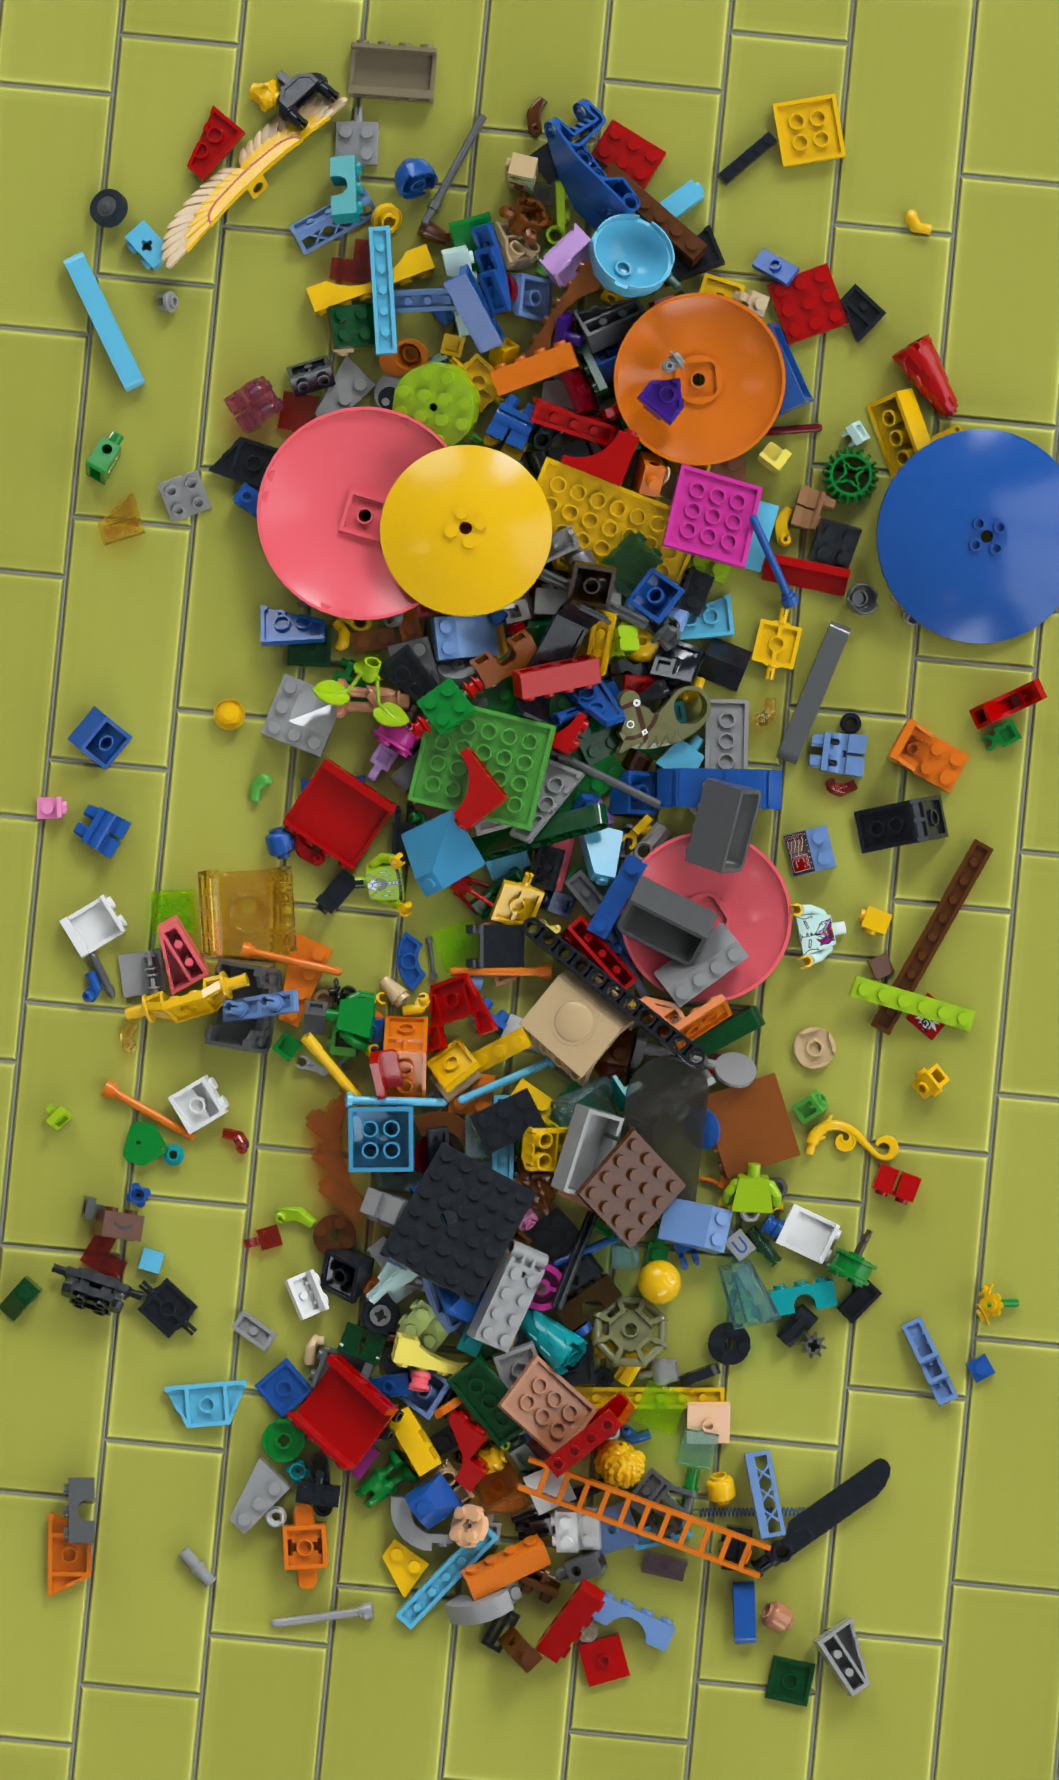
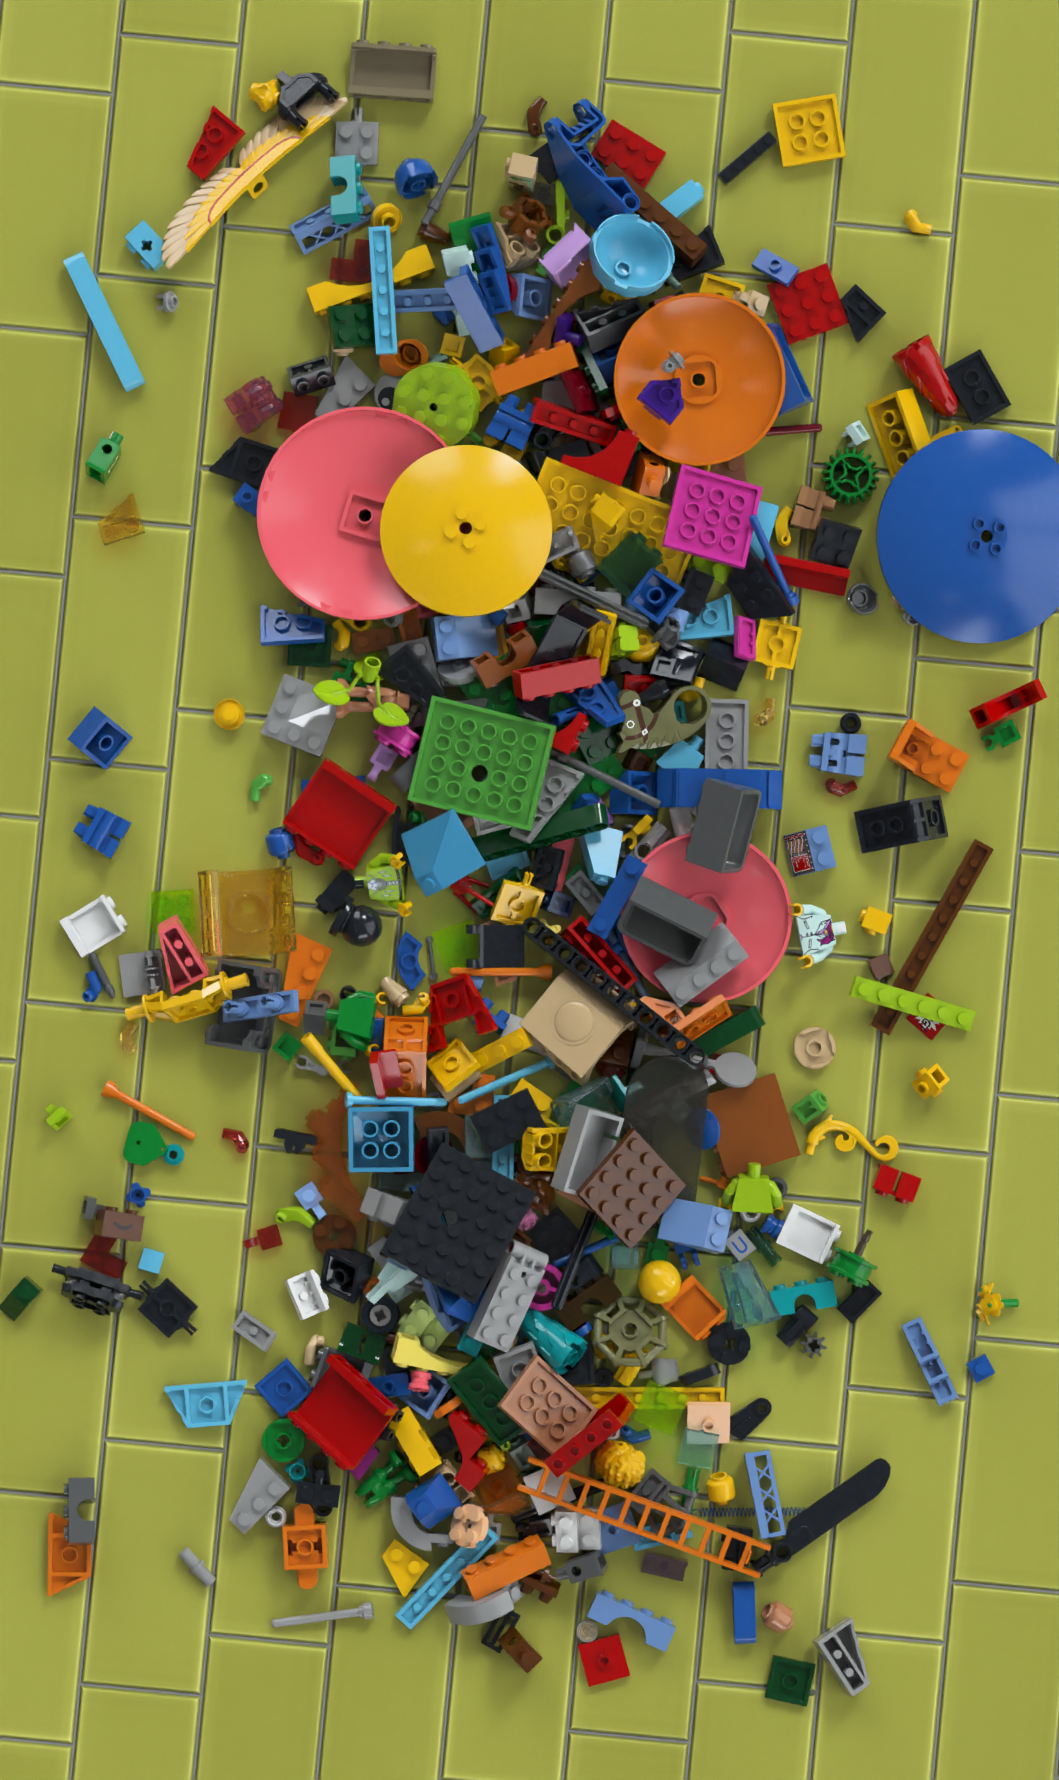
bright pink bracket [37,797,67,819] -> none
black wheel [90,189,128,228] -> none
light grey hinge [157,470,212,522] -> none
white plate [168,1075,229,1135] -> none
orange piece [240,942,342,976] -> none
black plant [328,978,341,1006] -> none
green plate [408,676,485,739] -> none
red arch [453,747,510,831] -> none
red brick [535,1579,605,1663] -> none
dark brown brick [566,560,617,610] -> none
light yellow panel [757,442,792,476] -> none
dark grey beam [776,621,851,765] -> none
none -> black piece [273,1128,319,1154]
none -> light blue plate [294,1181,327,1220]
none -> black tile [328,895,383,947]
none -> yellow slope [590,491,625,543]
none -> orange panel [661,1274,727,1341]
none -> white piece [668,807,694,837]
none -> black wing [726,545,795,619]
none -> black piece [730,1398,772,1441]
none -> dark pink plate [734,615,756,662]
none -> black plate [944,349,1011,426]

